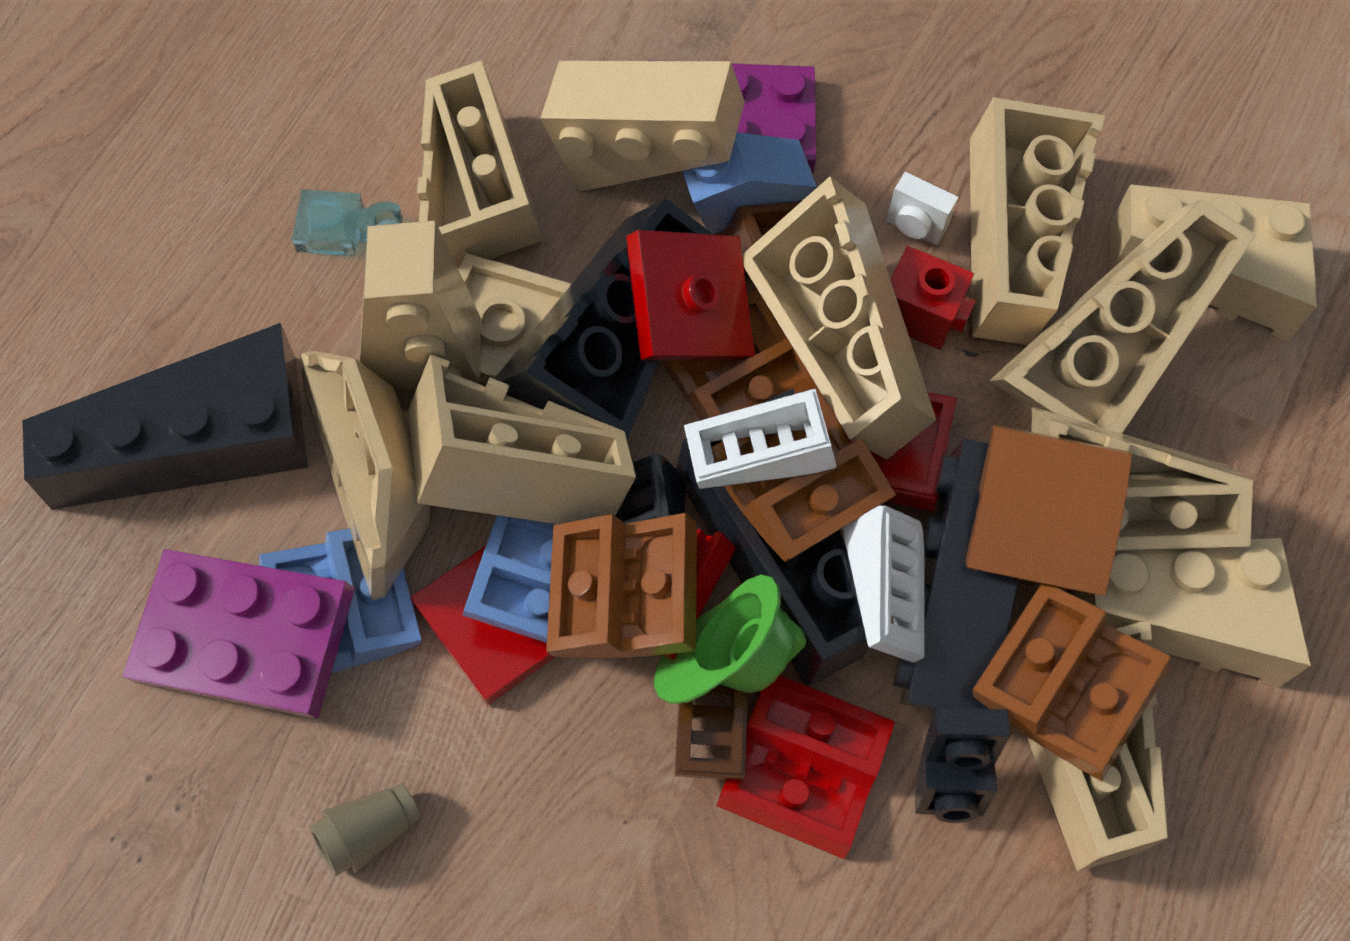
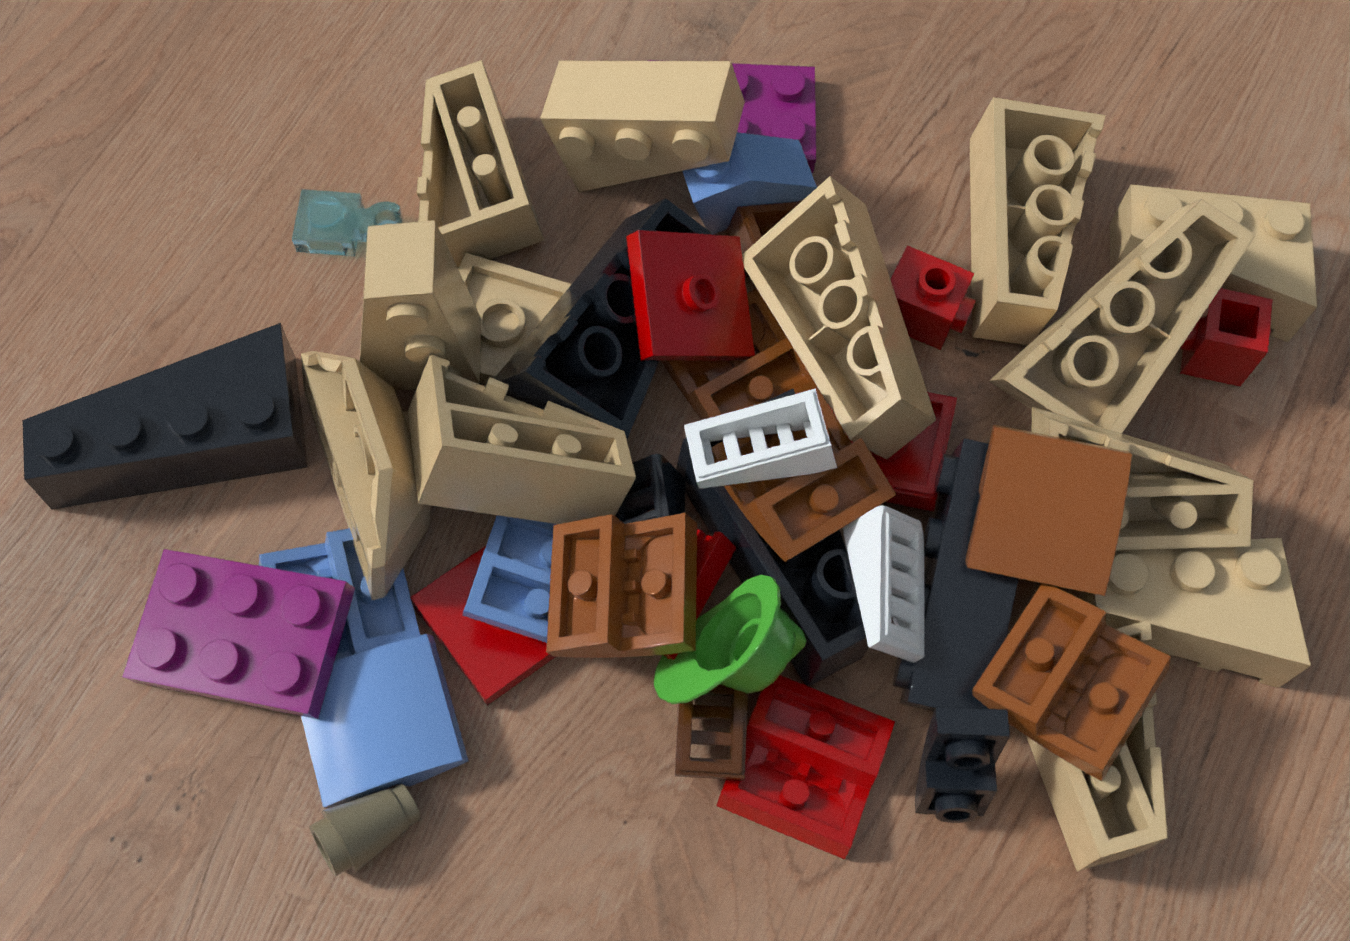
white plate [886,172,958,246] -> none
none -> medium blue slope [301,634,469,808]
none -> red brick [1180,288,1273,387]

